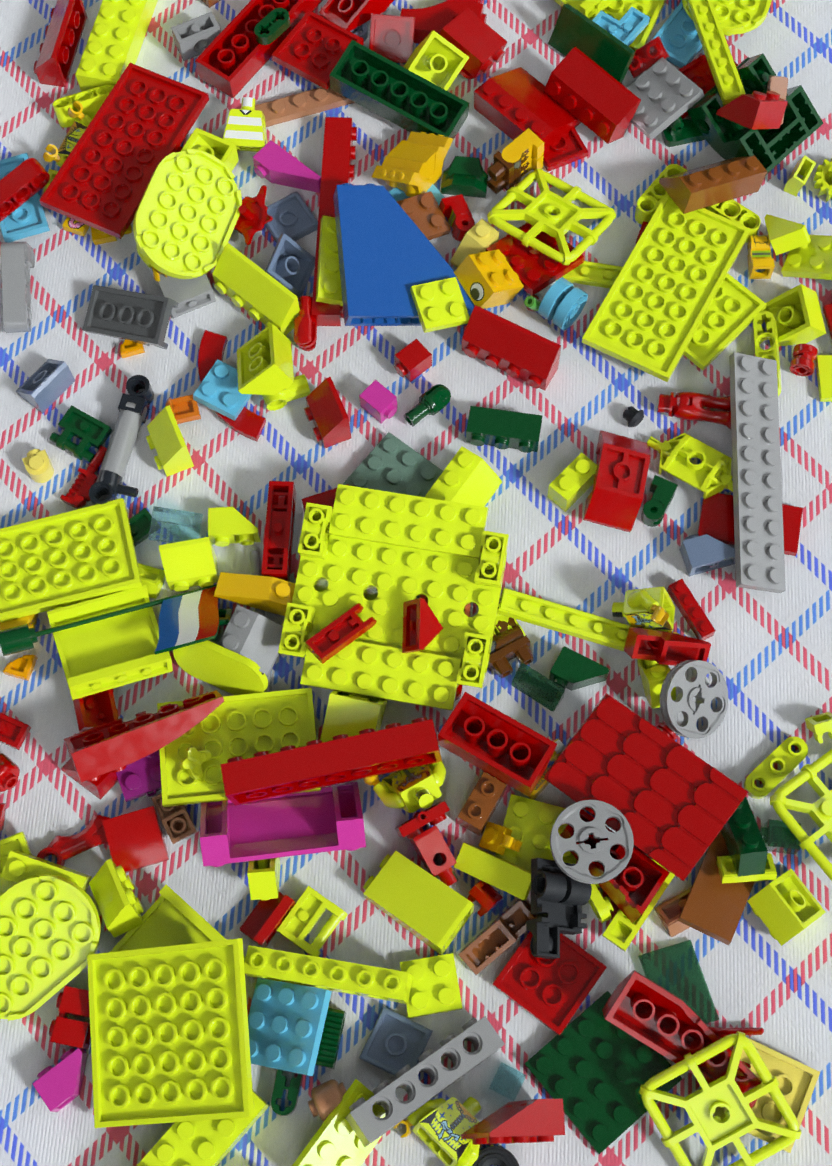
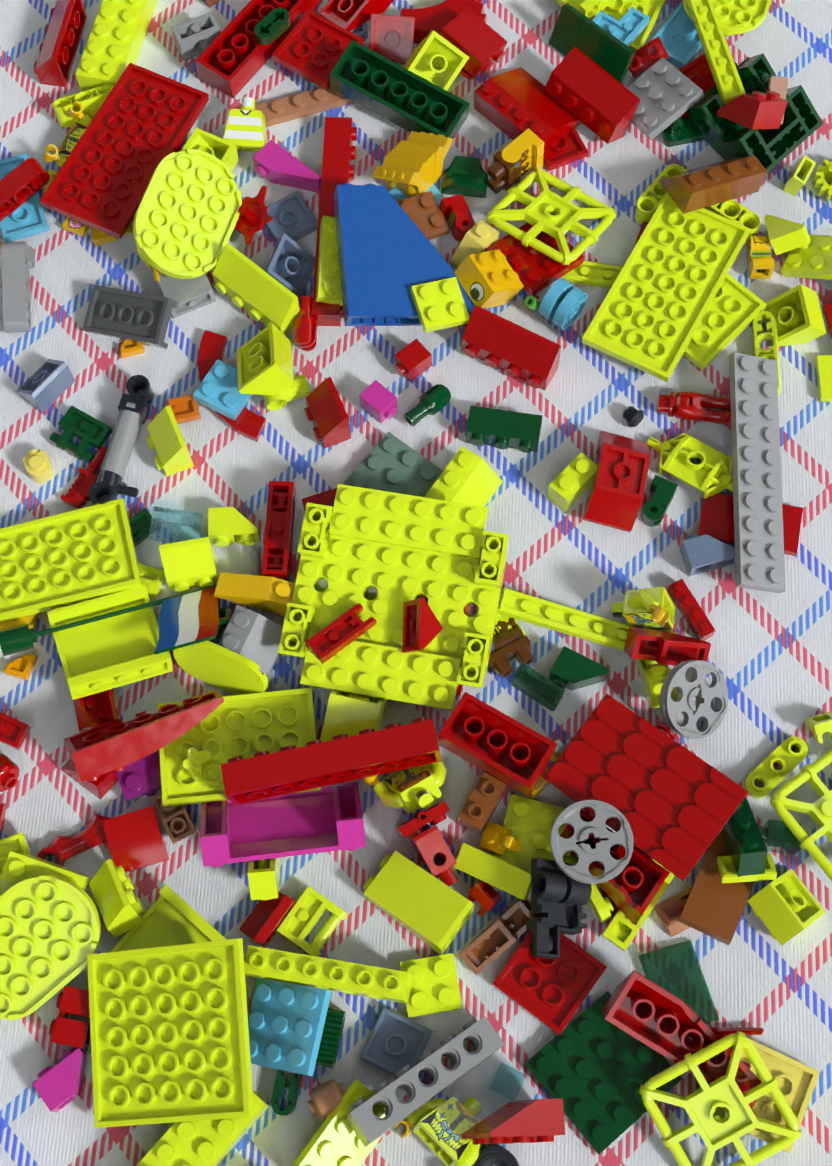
red wheel [789,344,818,377] -> none

